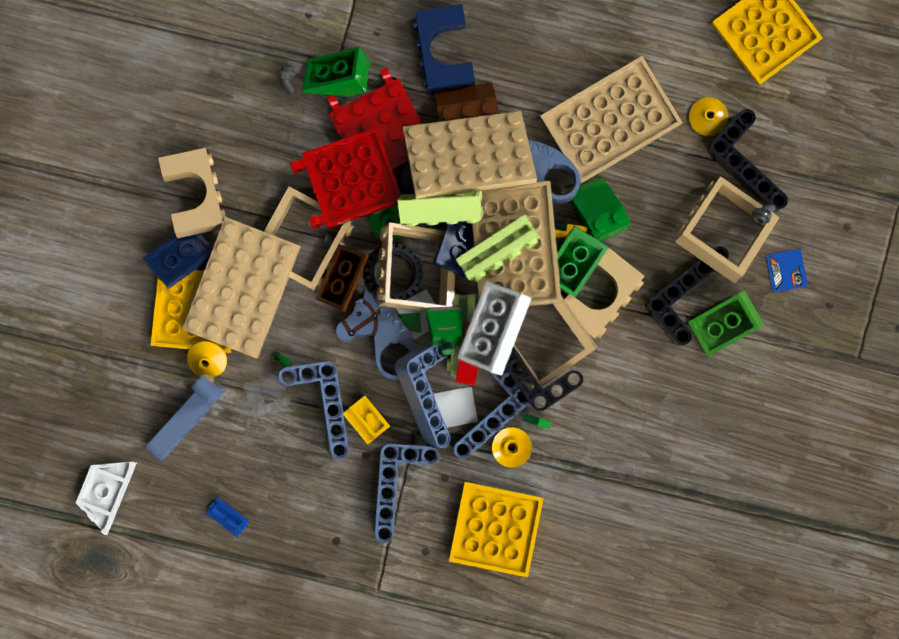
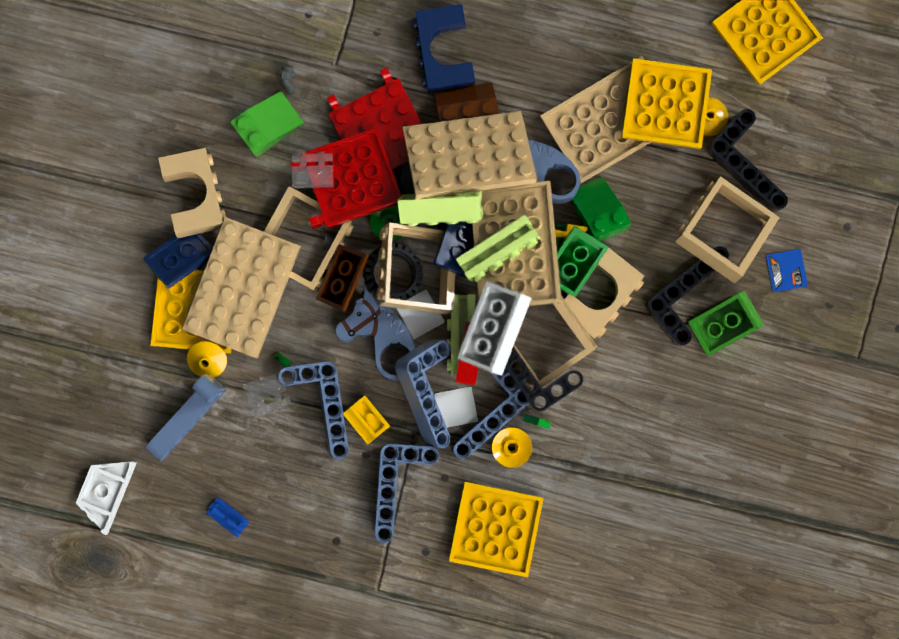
green slope [302,47,370,97] -> none
green tile [400,312,421,333] -> none
green torso [426,306,465,354] -> none
dark grey plate [751,204,775,224] -> none
none -> bright green slope [230,92,304,157]
none -> clear plate [292,151,334,188]
none -> yellow plate [621,58,712,149]

